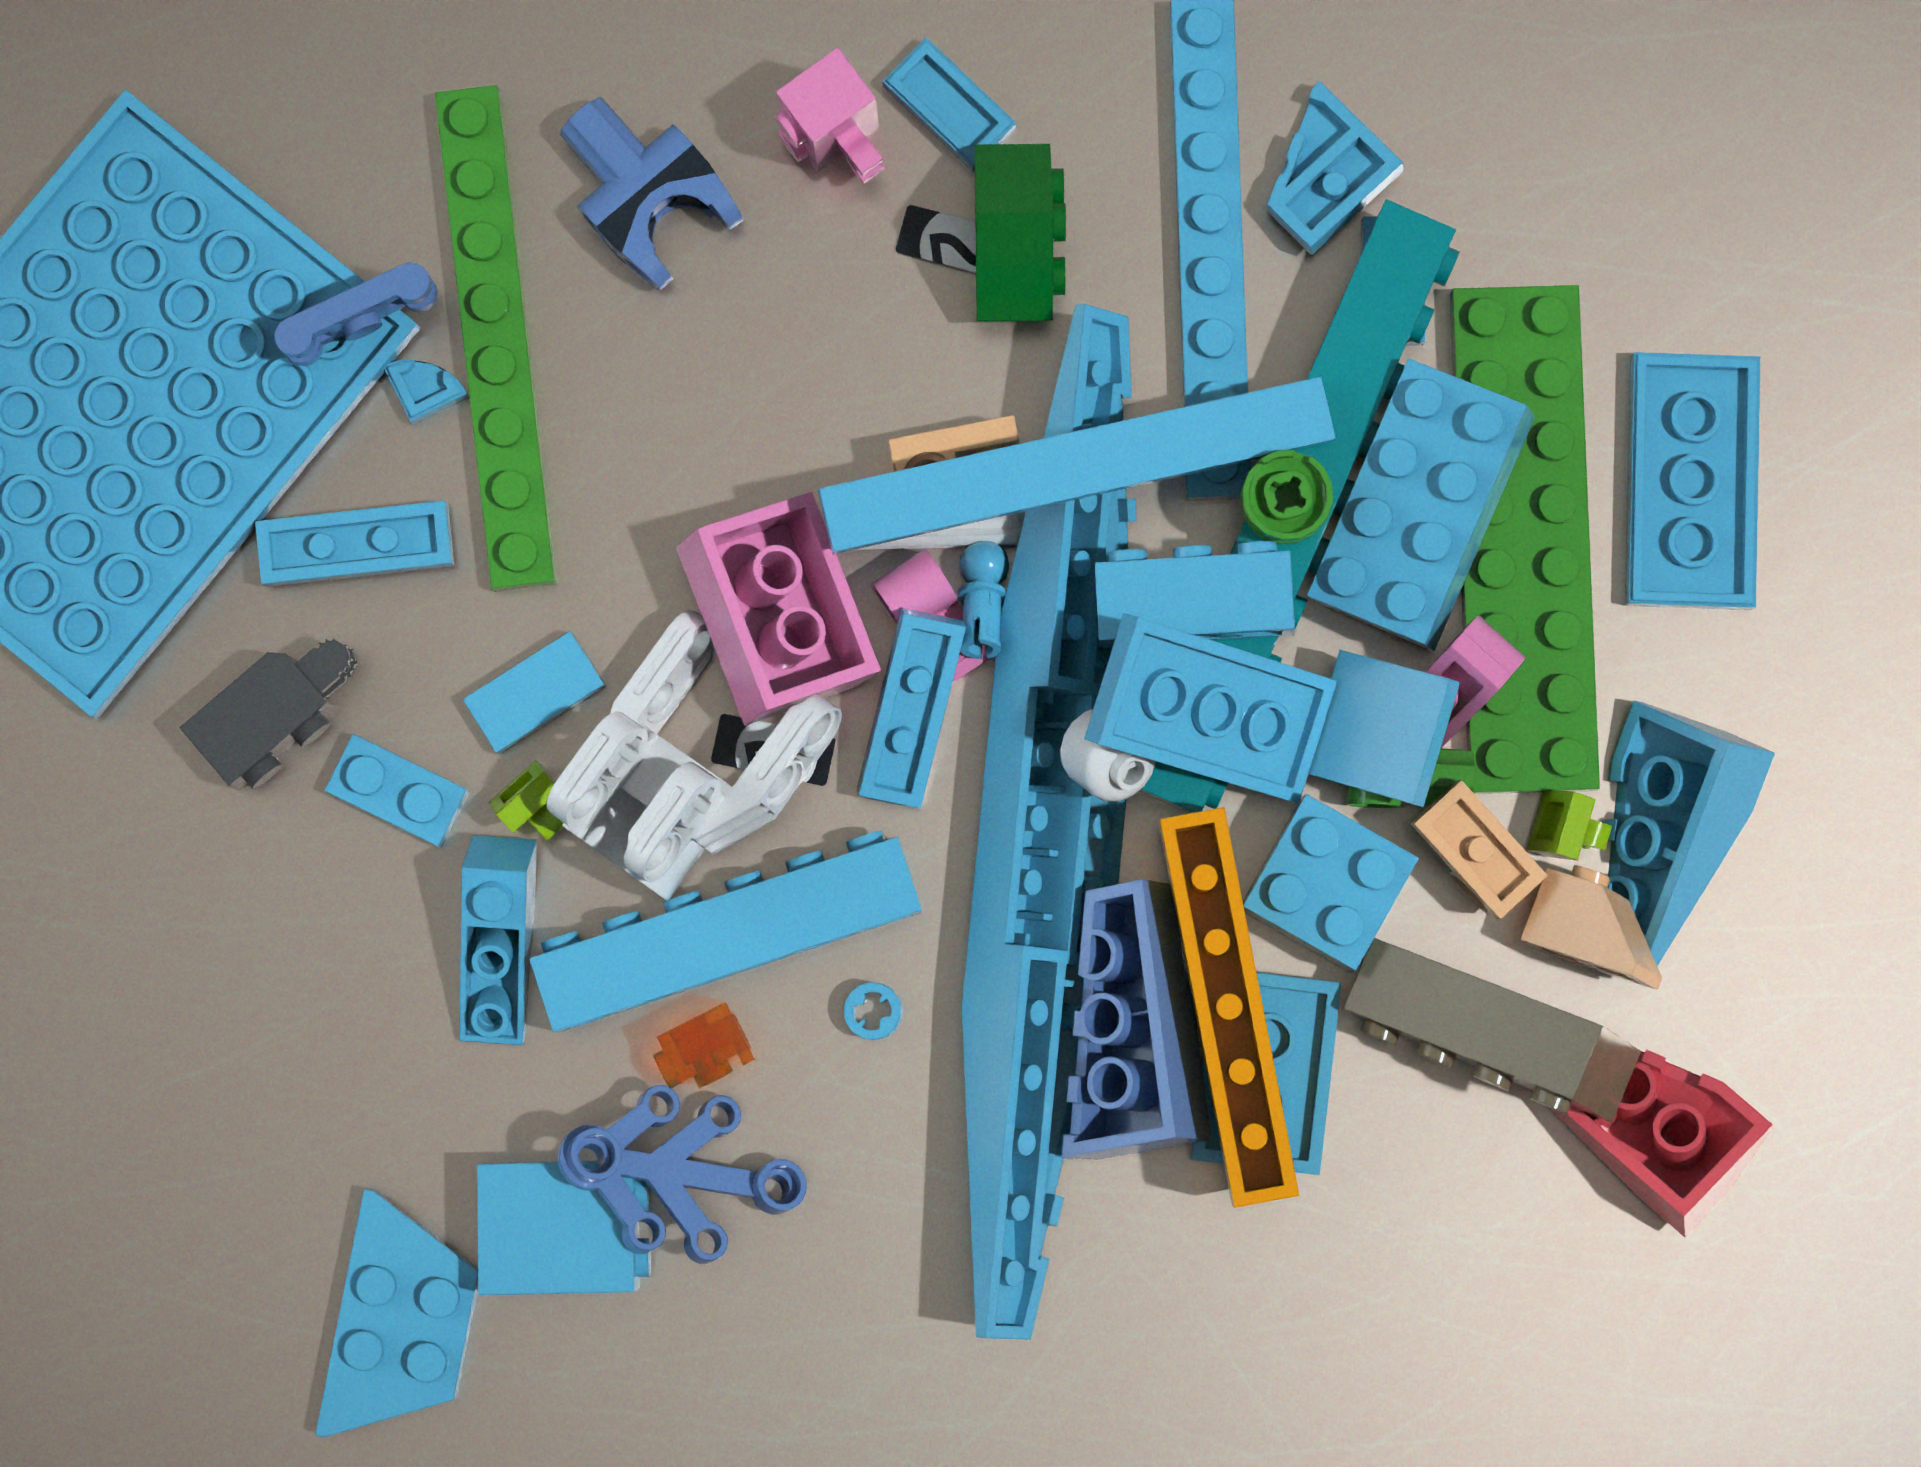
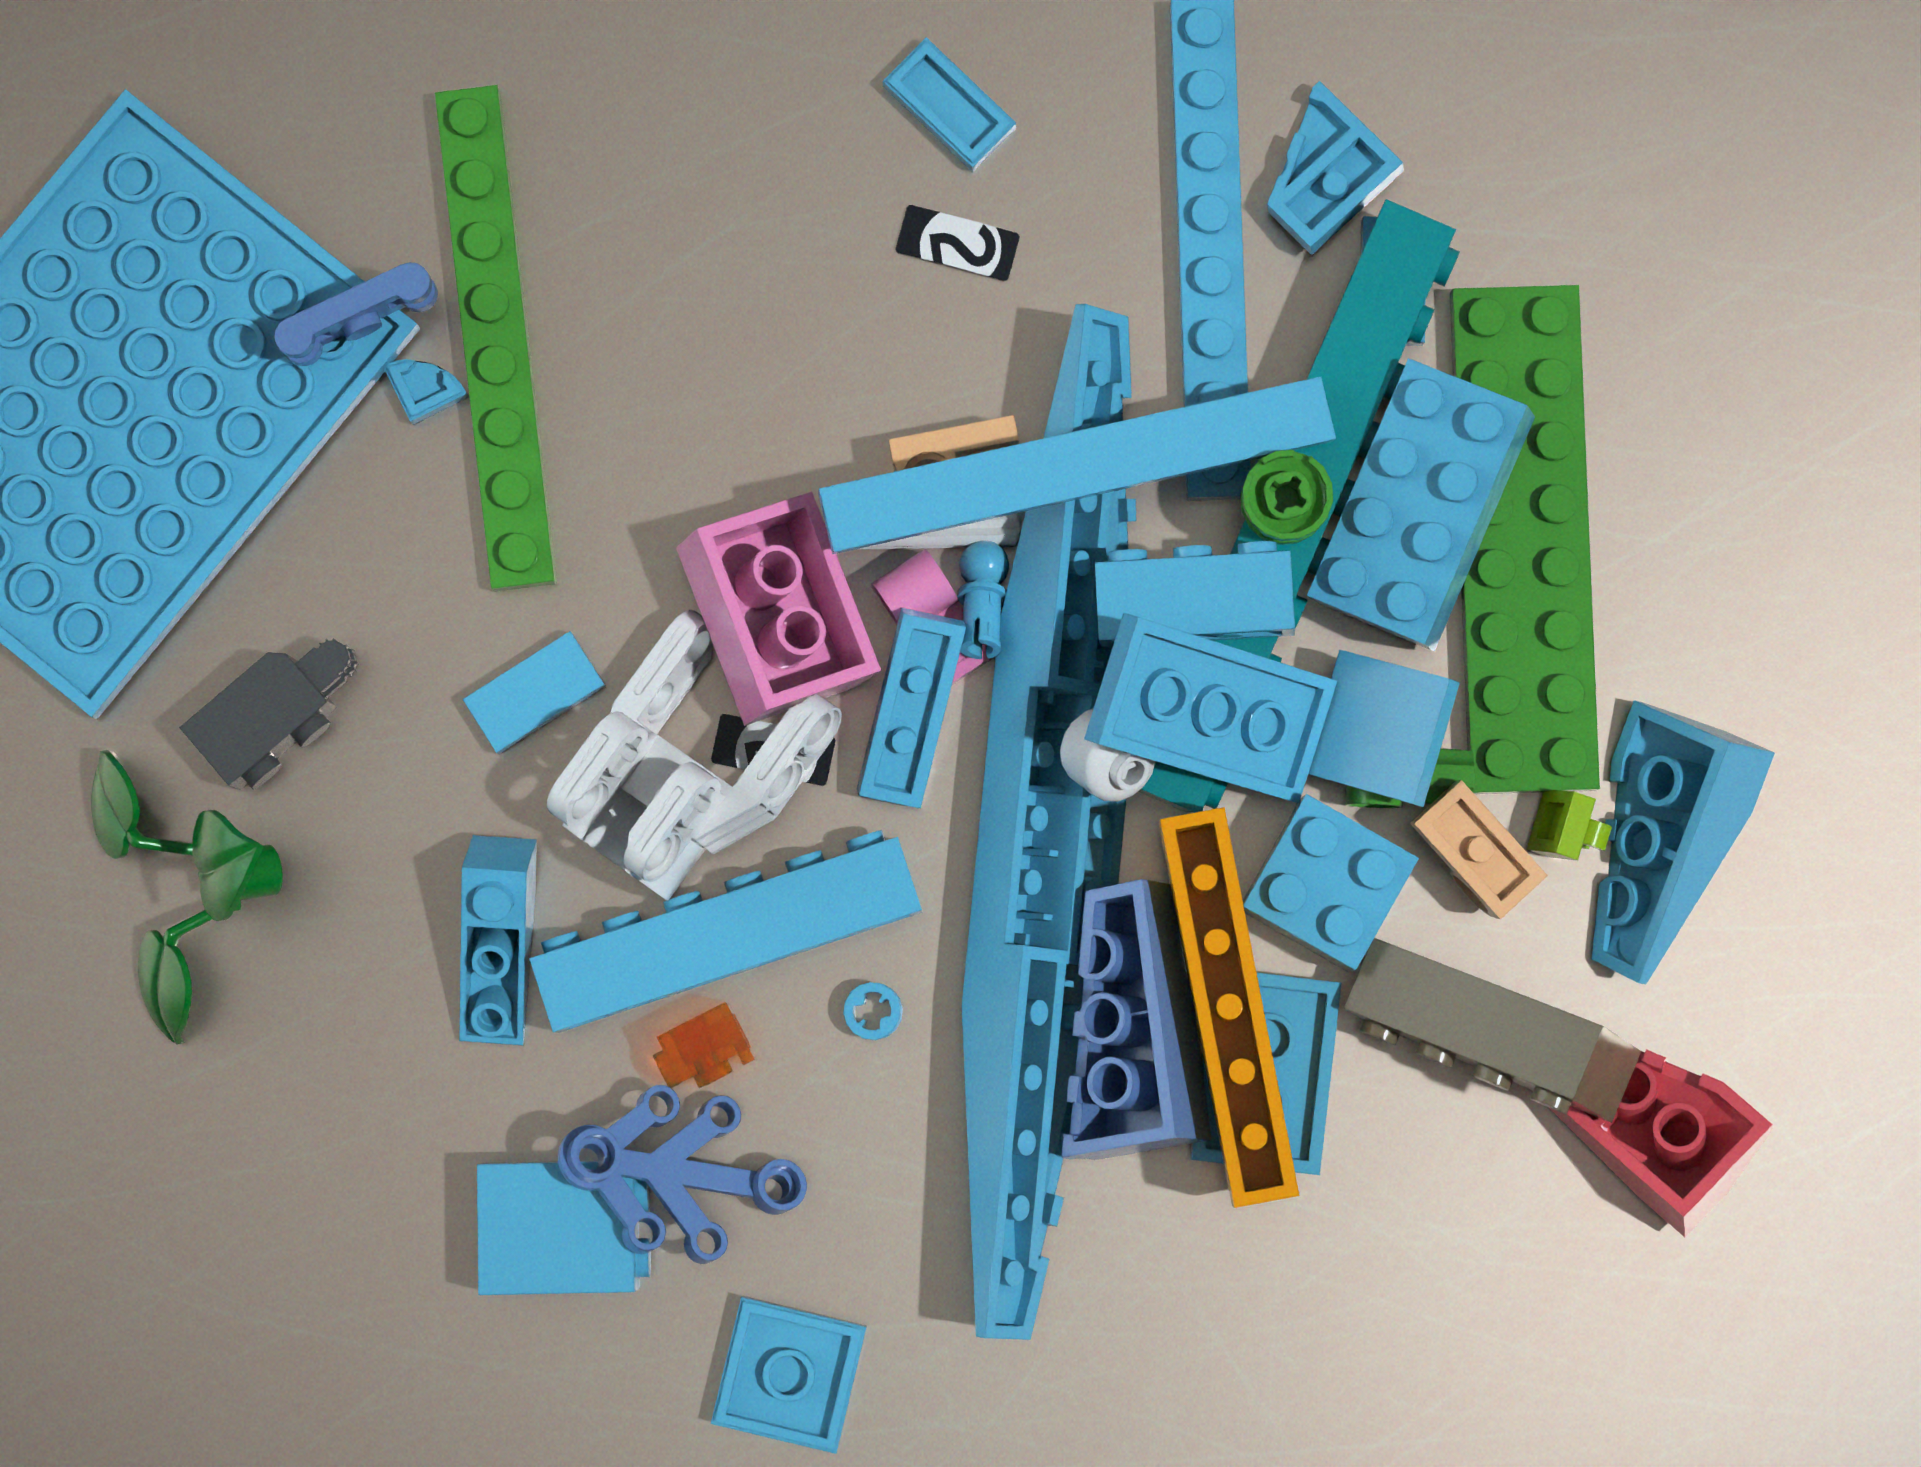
medium azure plate [255,500,455,587] -> none
medium azure wing [315,1188,478,1437] -> none
medium azure plate [324,734,470,848] -> none
lime tile [488,760,563,840] -> none
medium blue connector [560,97,744,291] -> none
bright pink brick [774,47,884,184] -> none
green brick [974,144,1066,321] -> none
bright pink plate [1425,615,1526,748] -> none
light nougat slope [1520,865,1662,990] -> none
medium azure tile [1625,352,1760,610] -> none
none -> green plant [91,750,283,1044]
none -> medium azure tile [711,1296,867,1454]

